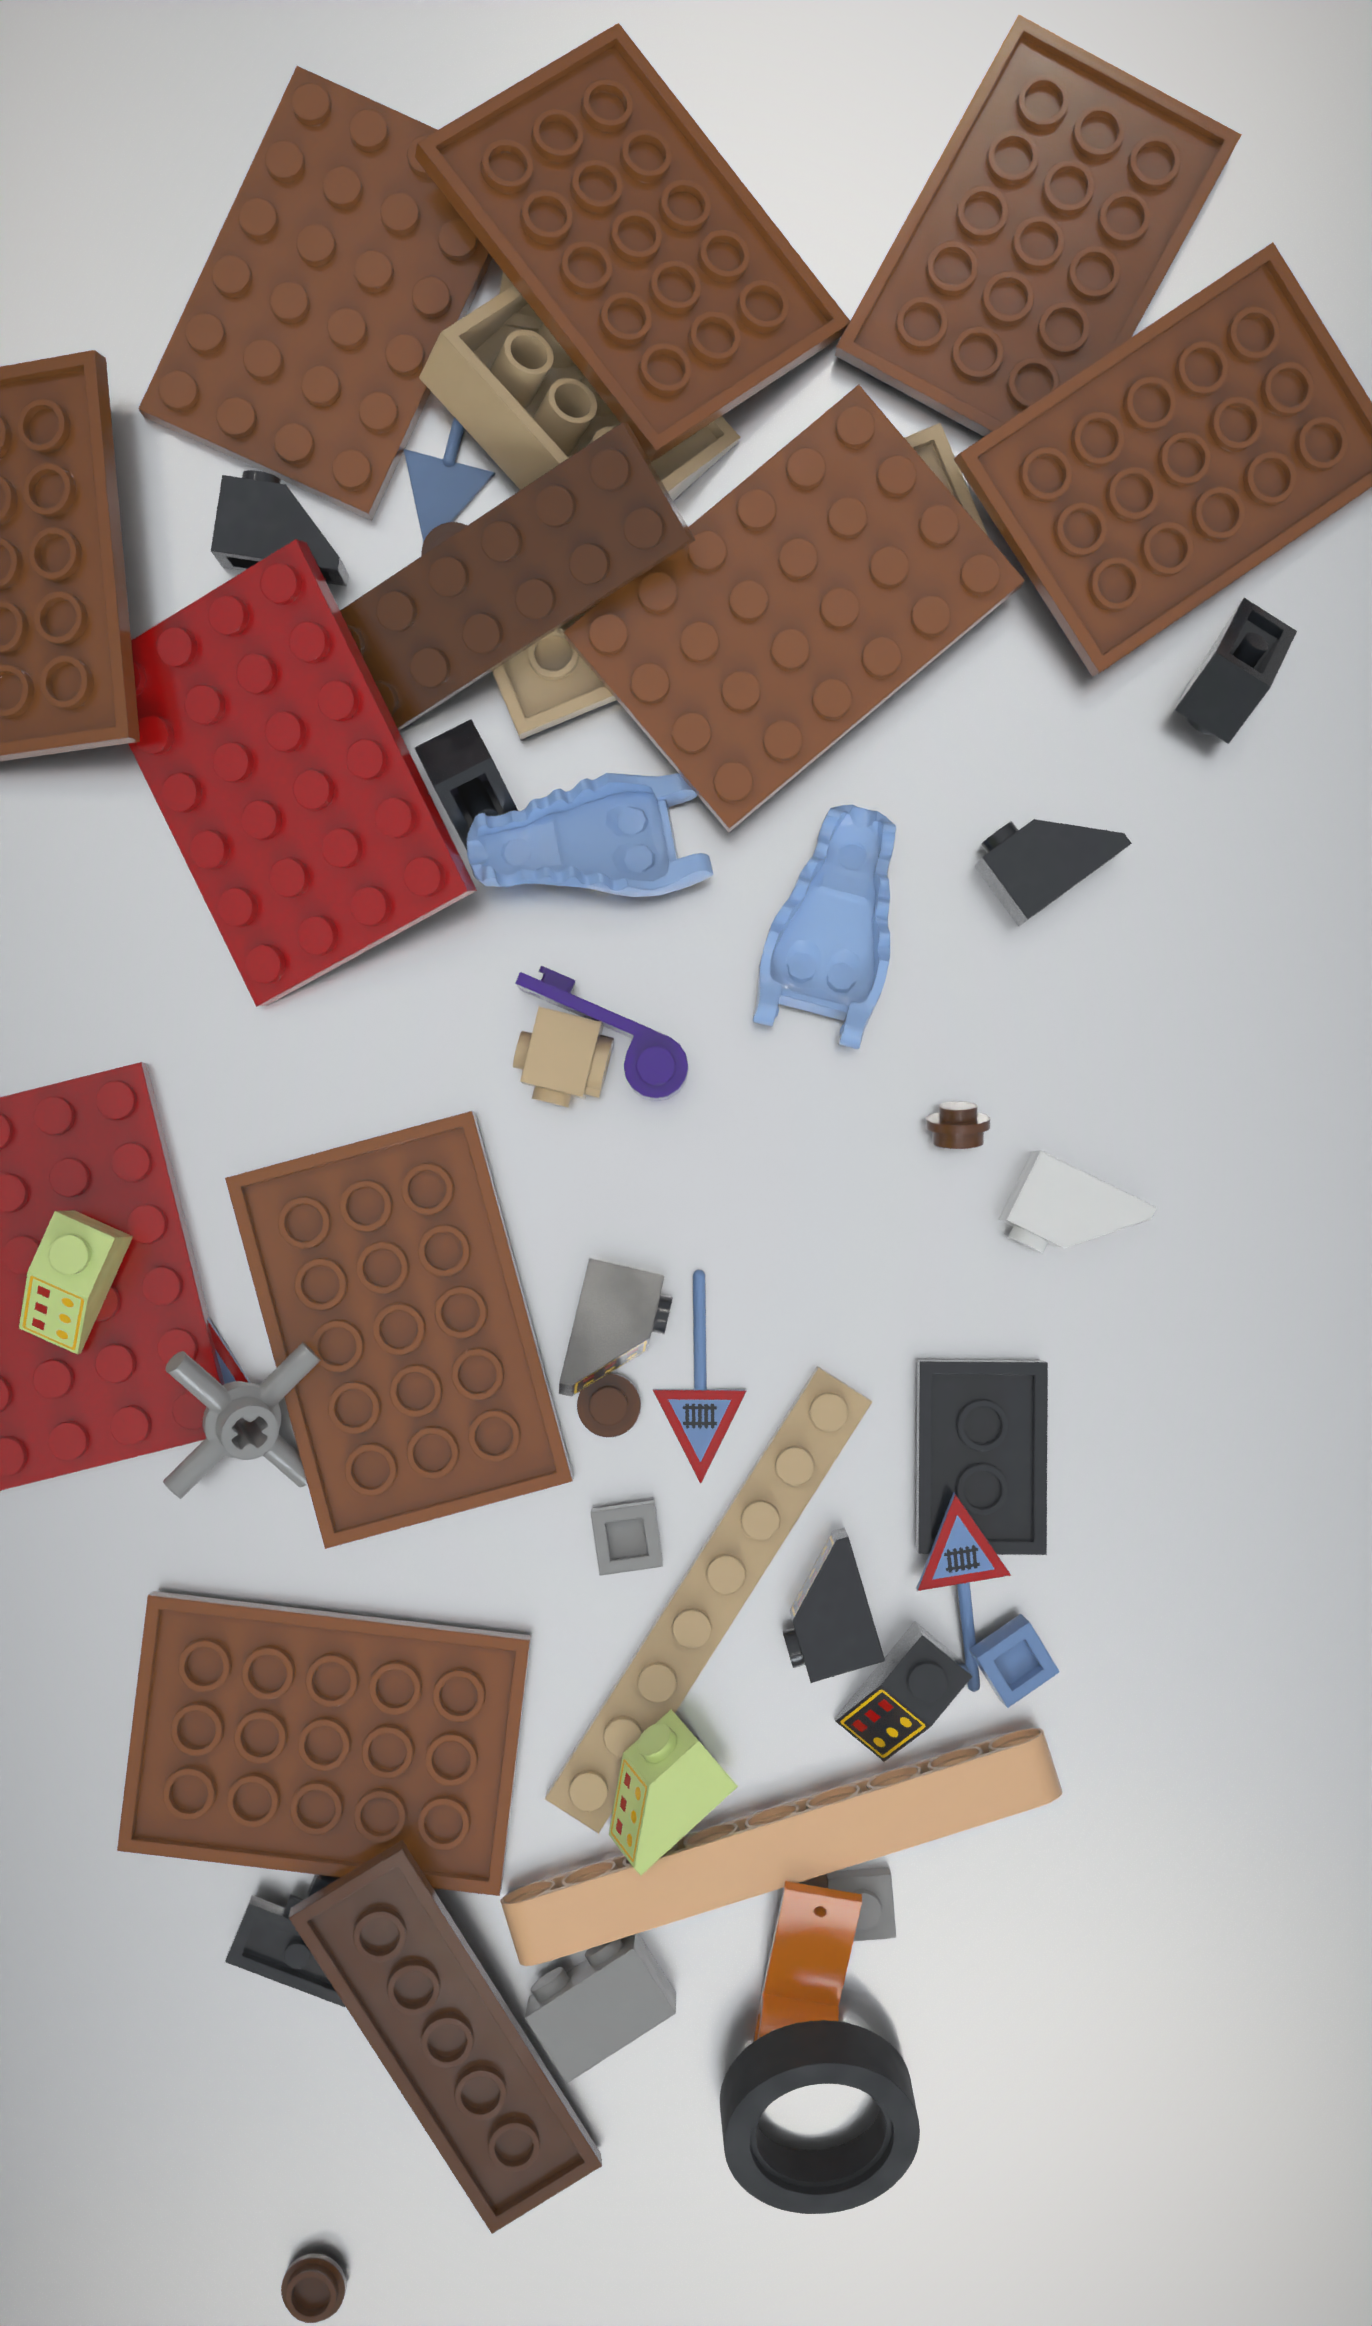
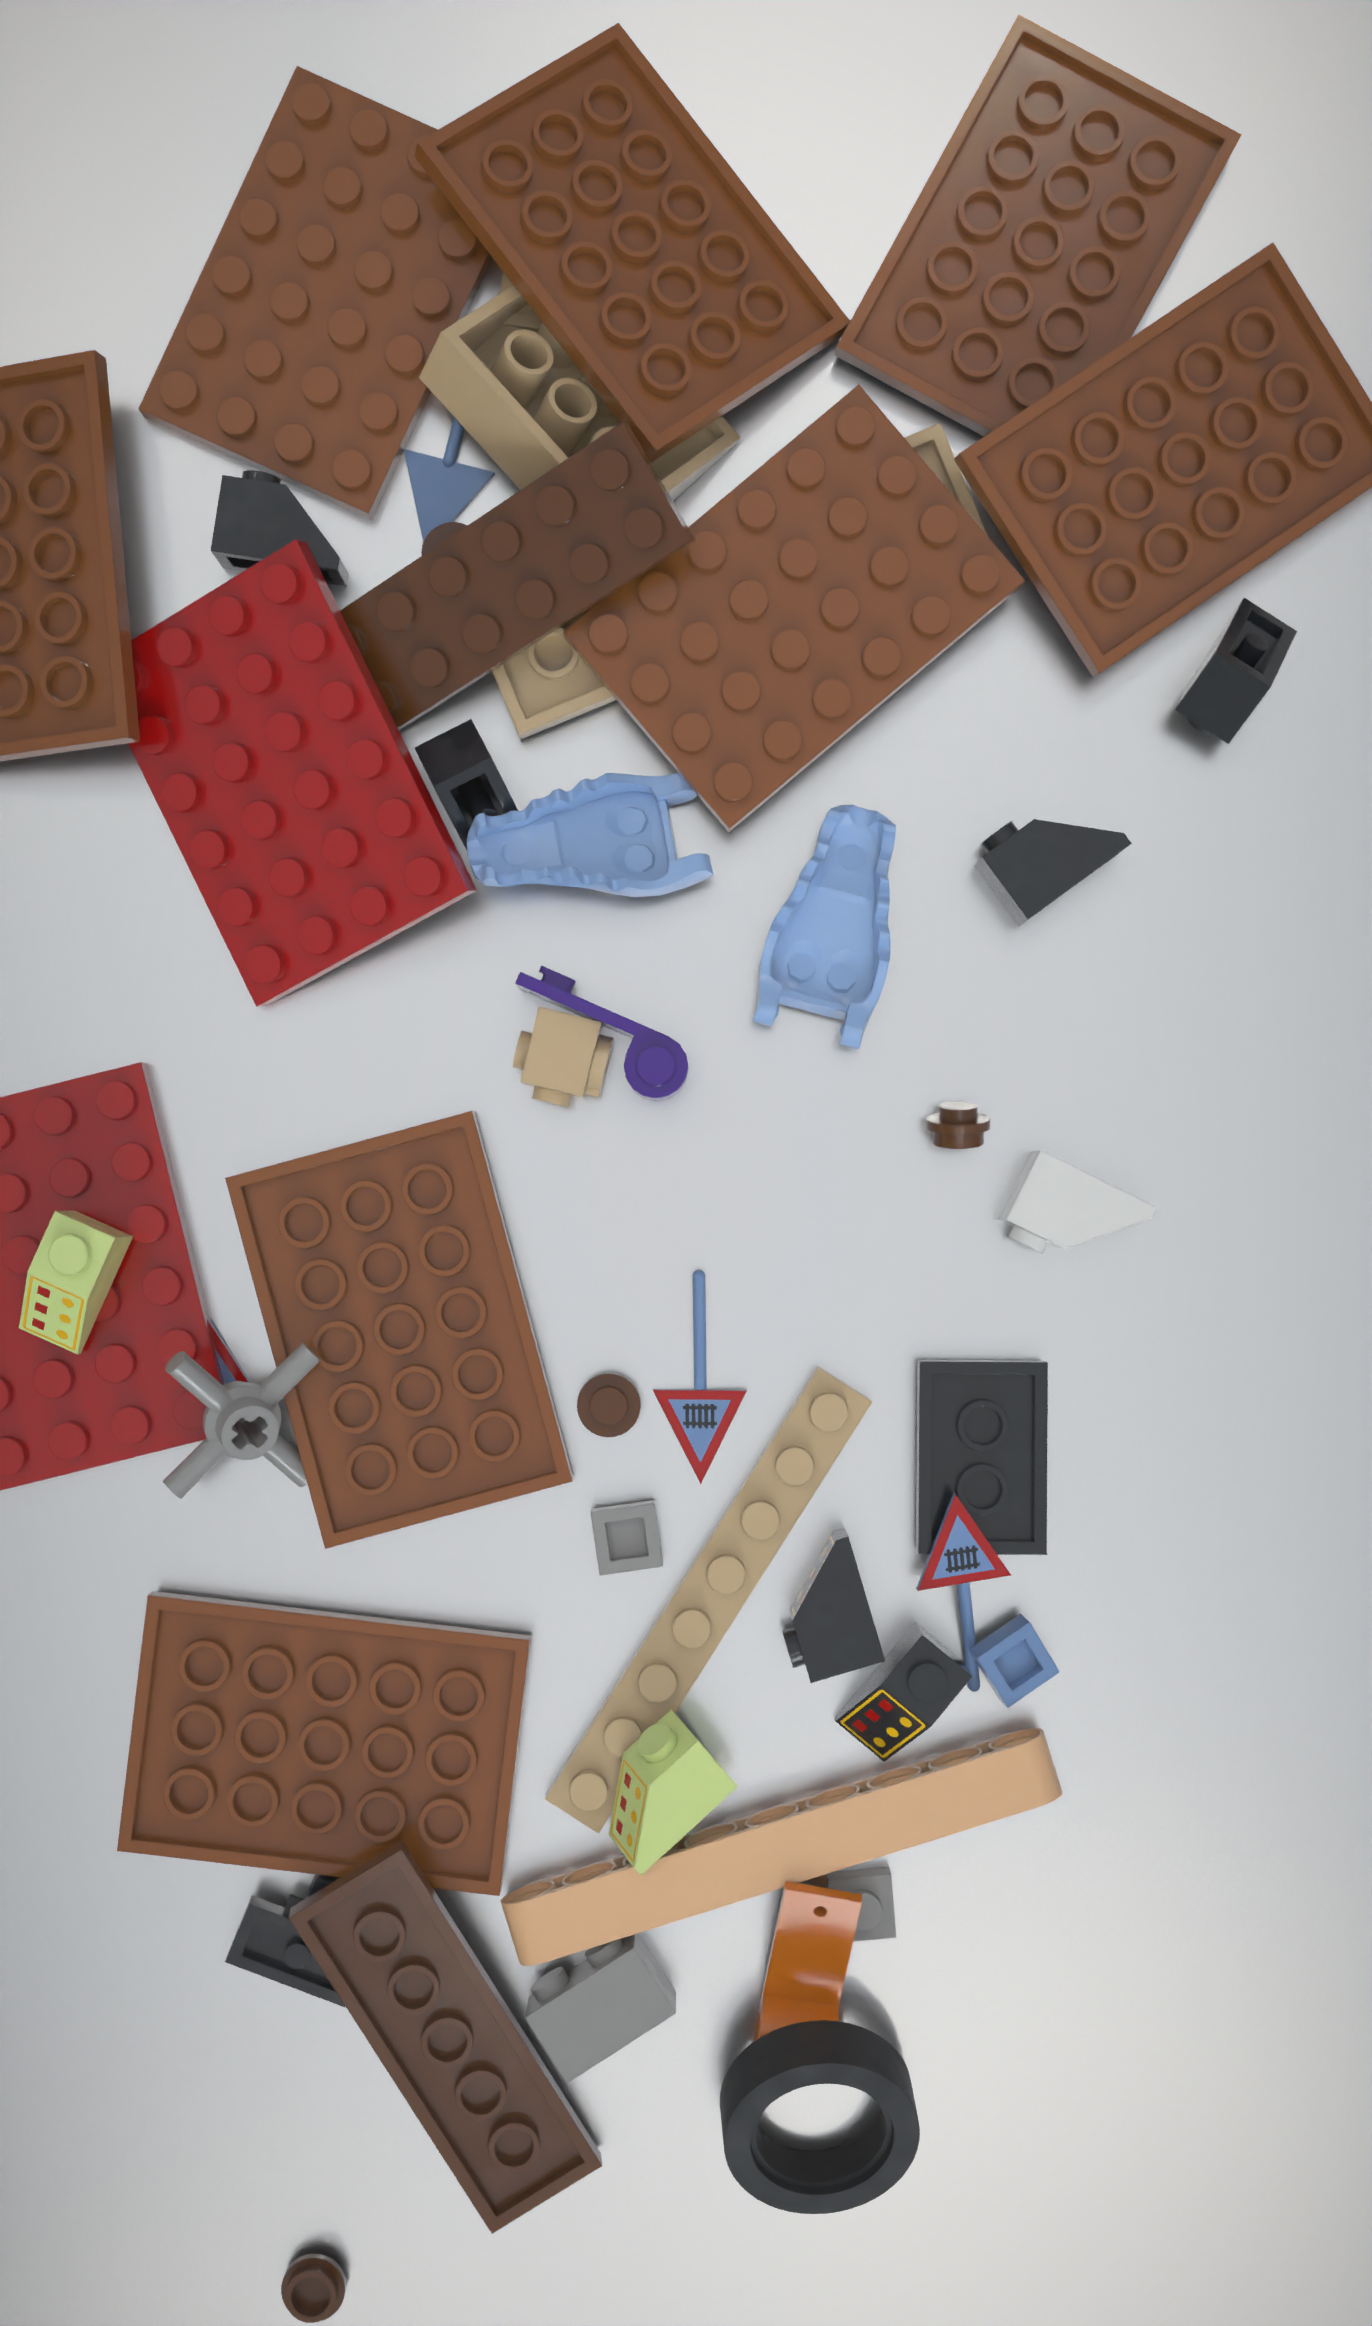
slope [559,1258,673,1397] -> none

